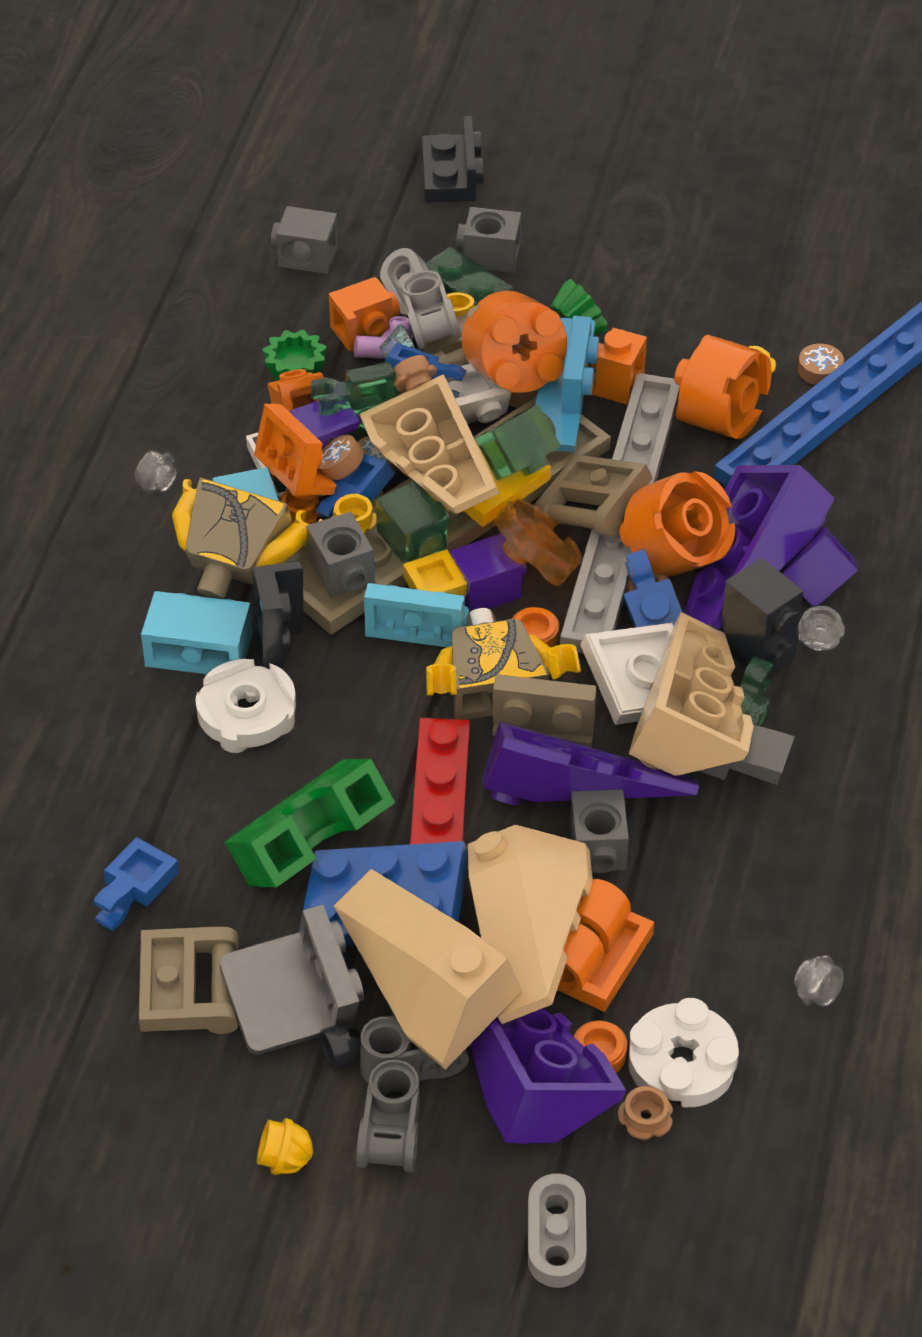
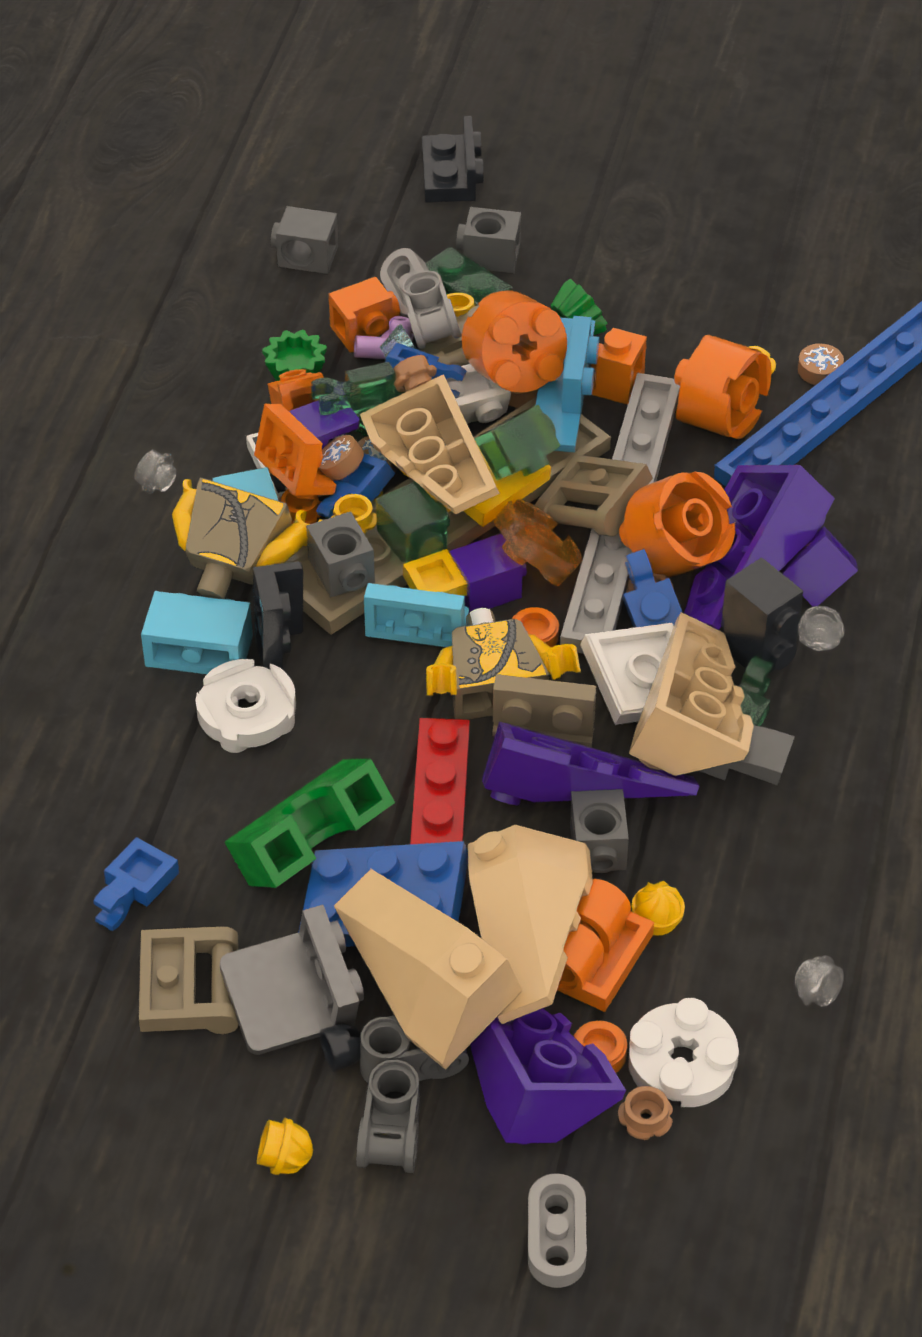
none -> yellow plate [631,881,685,935]

